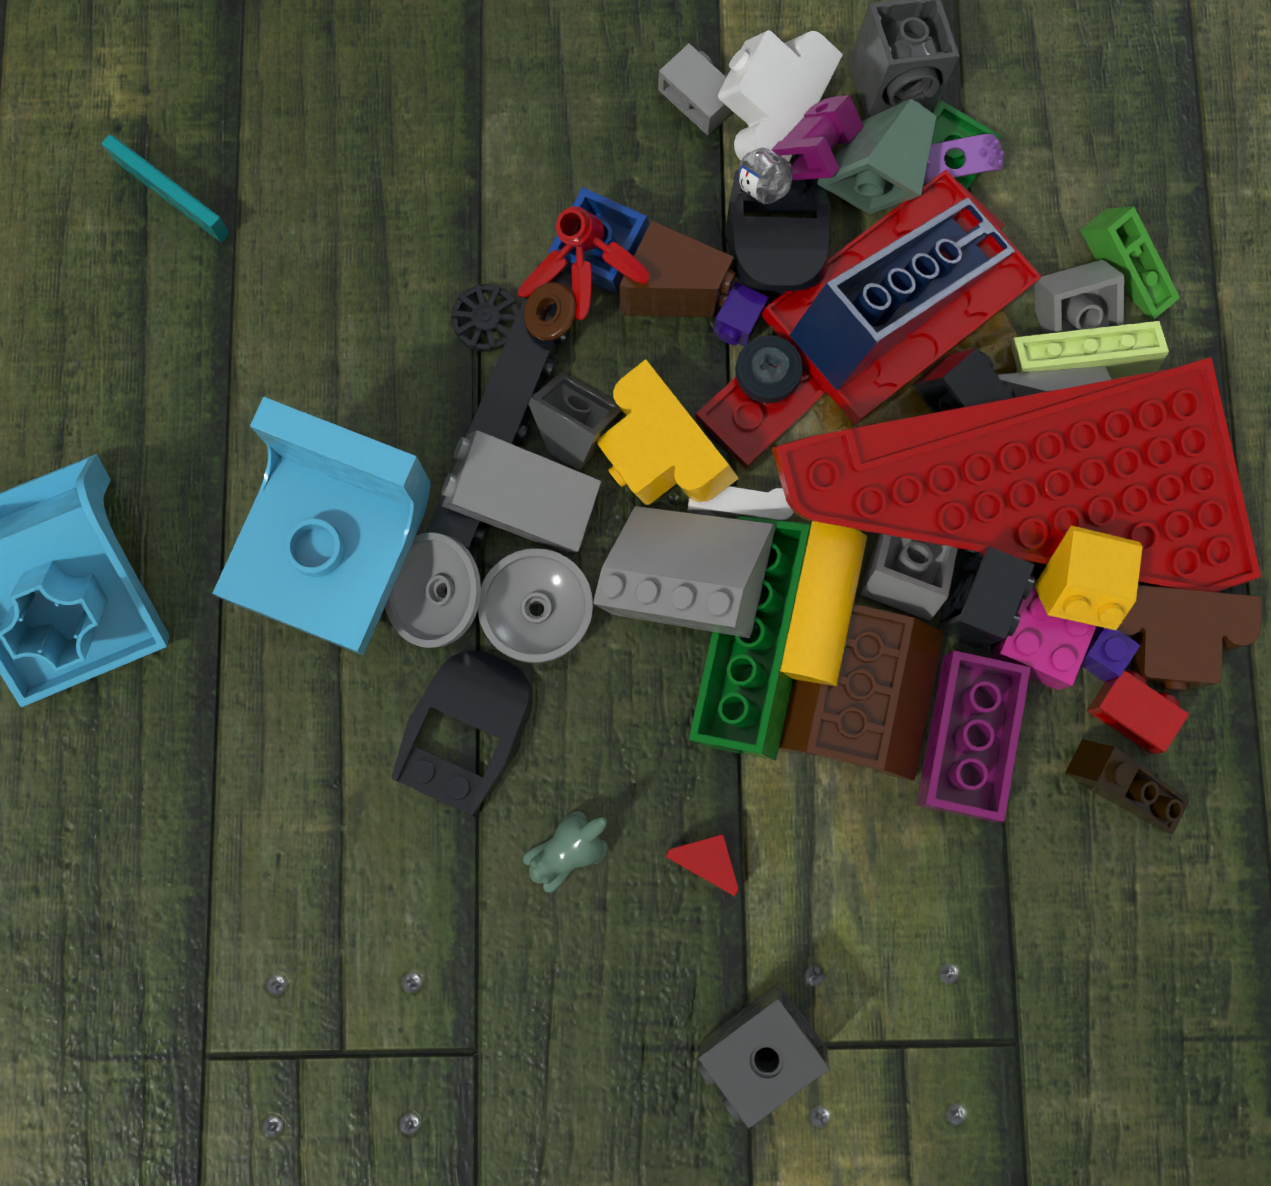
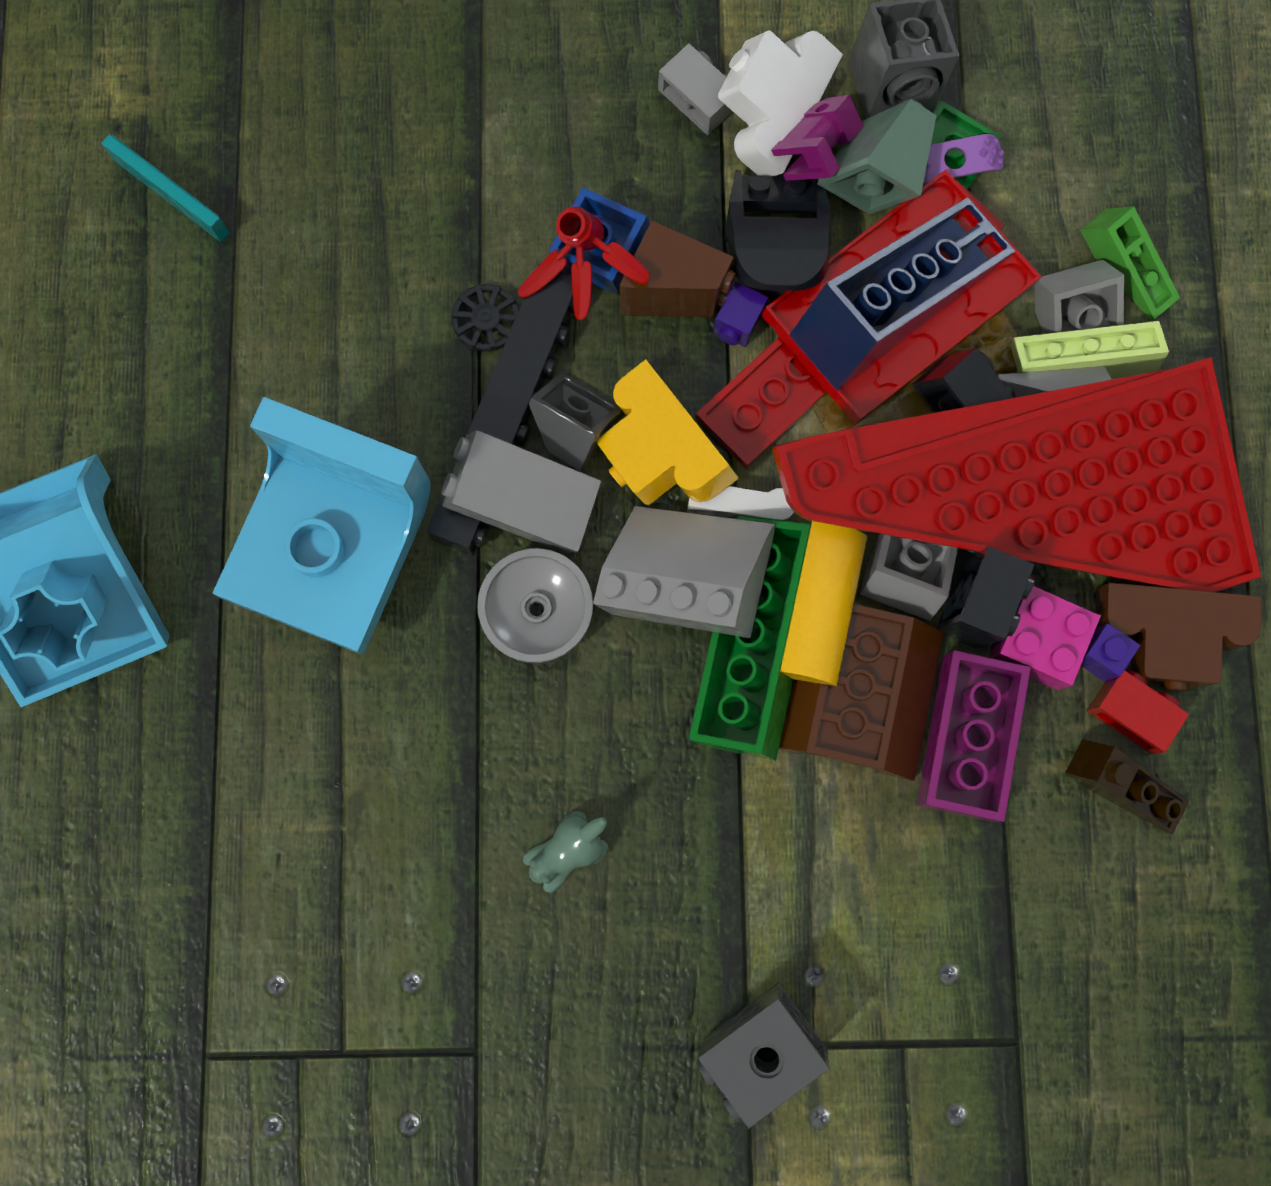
light grey dish [385,533,481,648] -> none
black slope [391,651,533,817] -> none
reddish brown piece [524,282,576,341] -> none
red slope [664,834,739,896] -> none
black wheel [735,335,803,404] -> none
clear head [738,148,793,204] -> none
yellow slope [1034,525,1143,630] -> none

